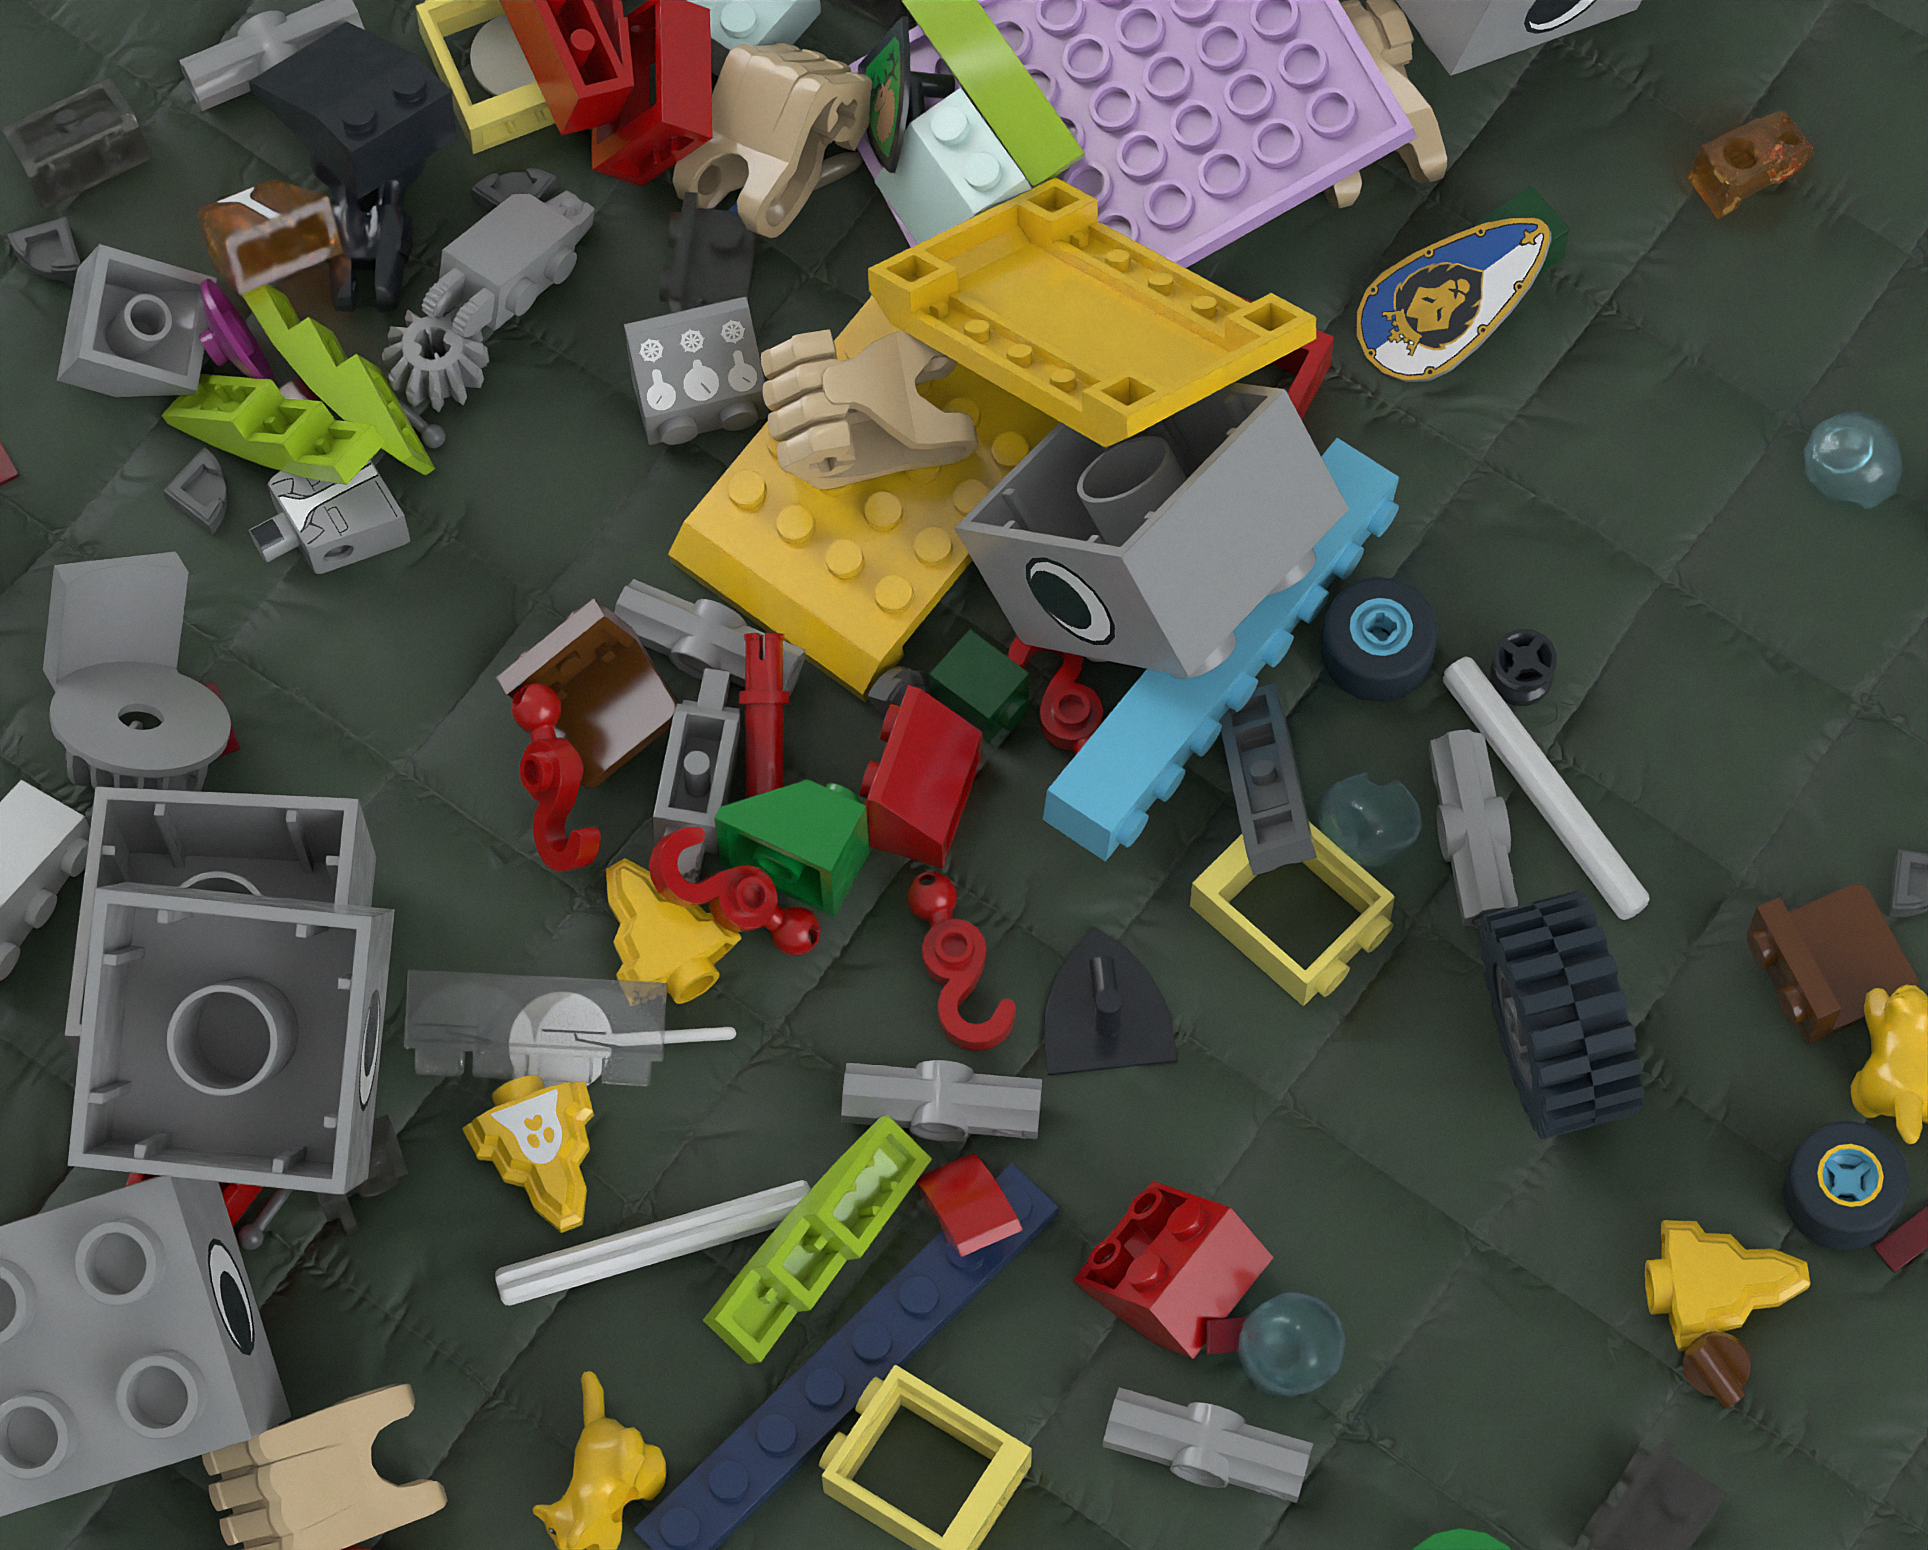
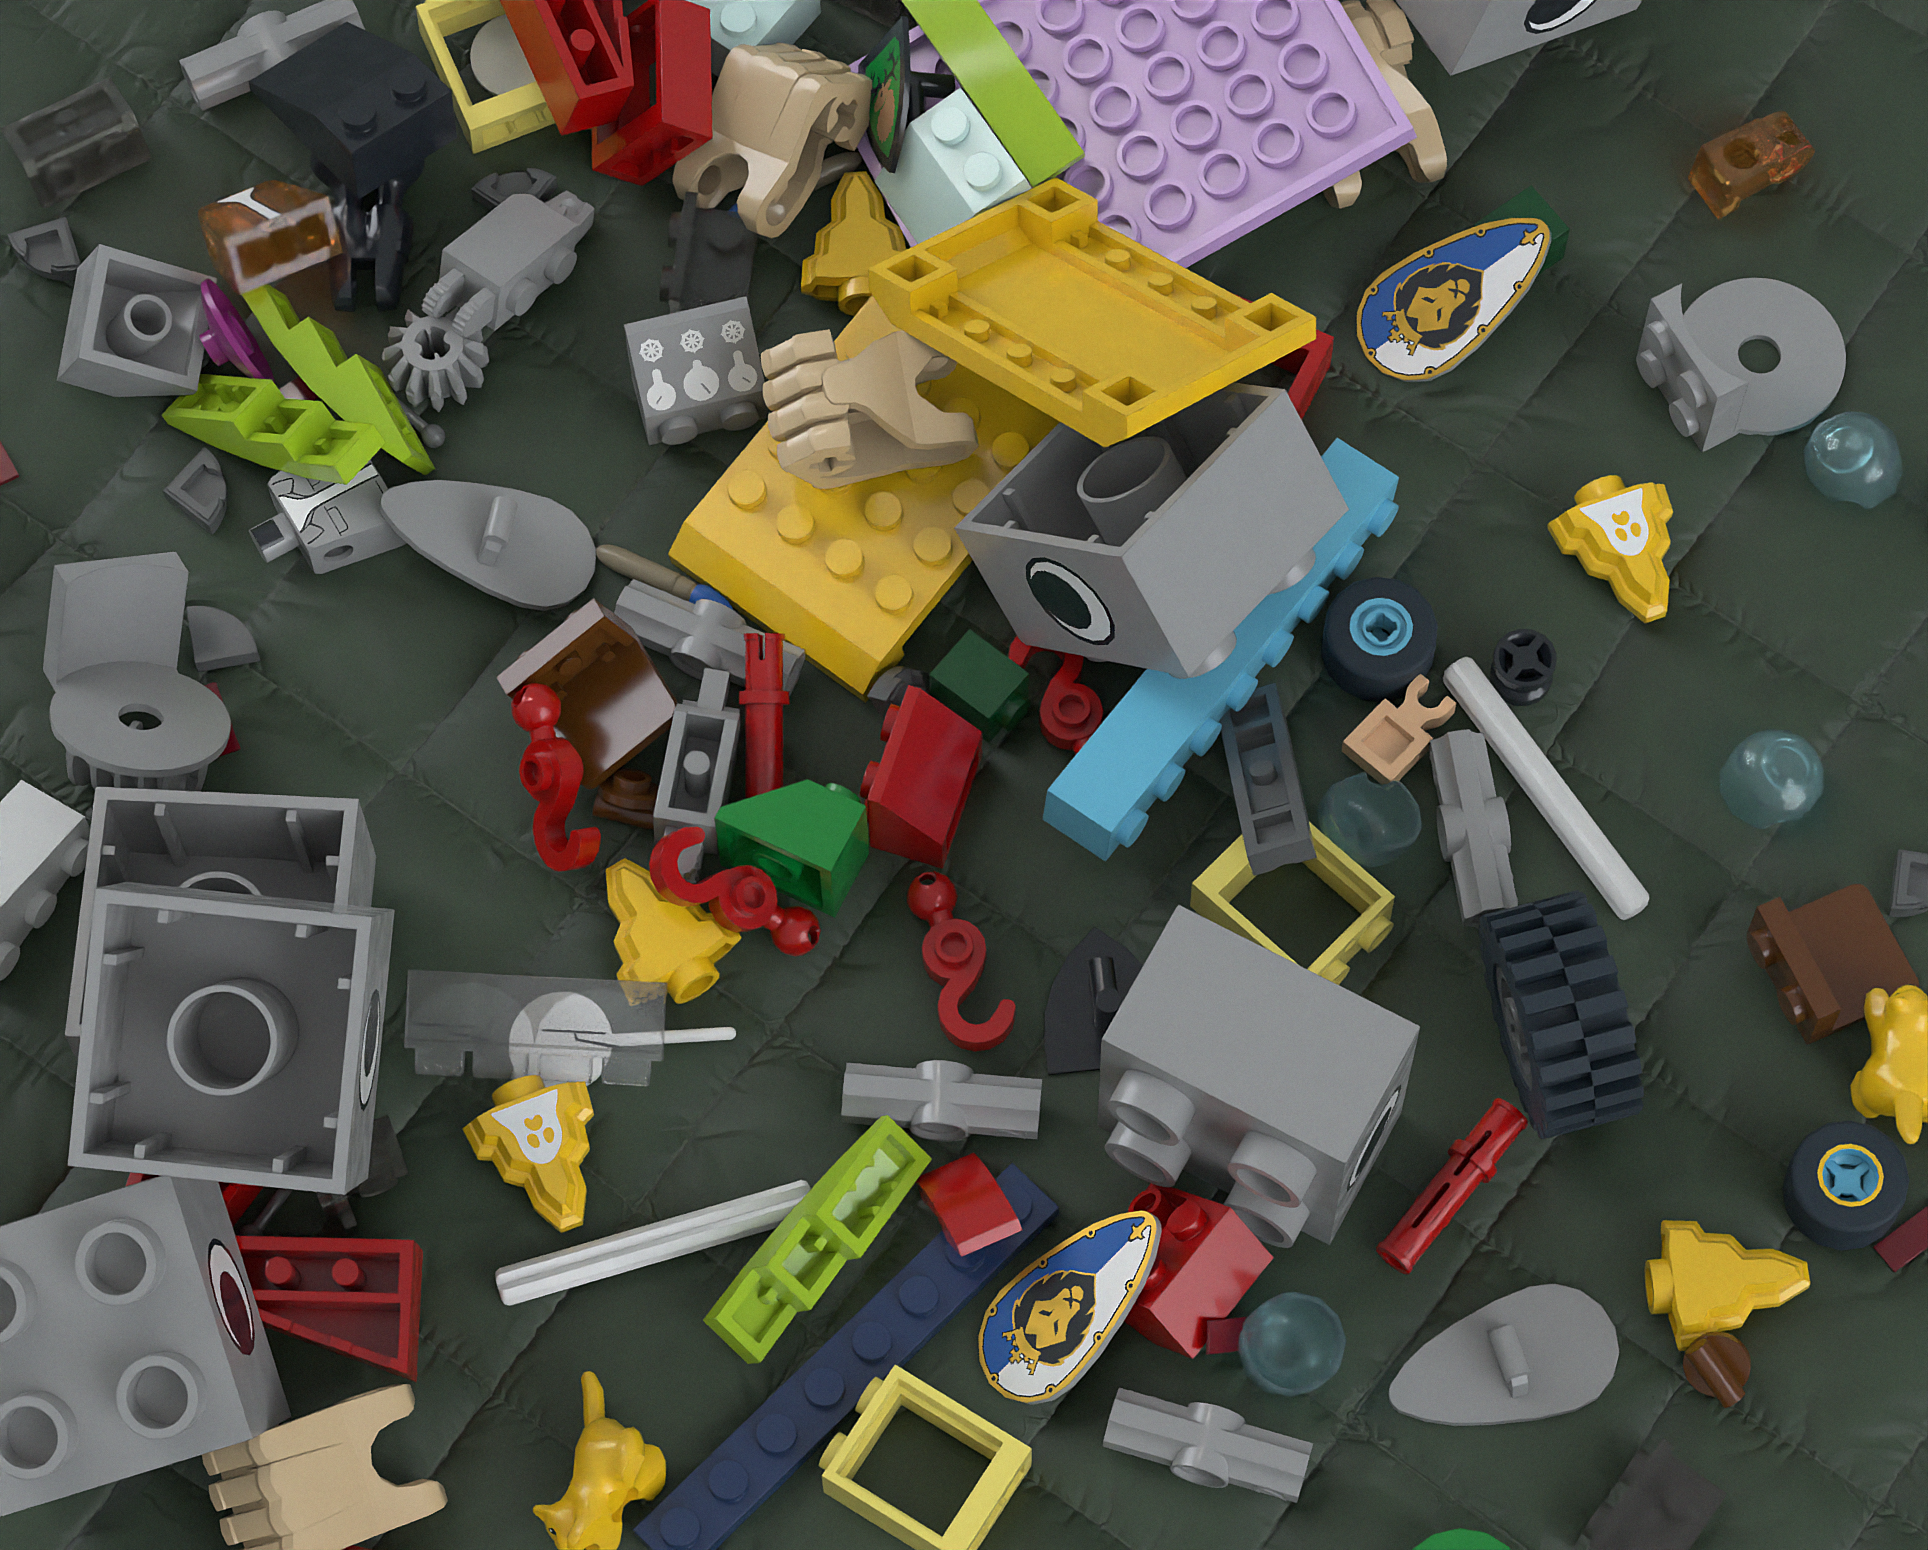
none -> dark grey tile [186,606,260,672]
none -> red wedge [235,1236,423,1383]
none -> light grey shield [379,480,596,611]
none -> reddish brown plate [592,768,659,831]
none -> dark tan piece [596,544,733,610]
none -> yellow rock [801,171,907,316]
none -> shield [978,1210,1162,1405]
none -> light grey brick [1097,904,1420,1248]
none -> light nougat plate [1341,674,1456,791]
none -> red pin [1376,1098,1529,1275]
none -> light grey shield [1388,1284,1619,1426]
none -> yellow rock [1547,475,1673,623]
none -> light grey piece [1636,278,1846,452]
none -> clear light blue hair [1720,729,1824,829]

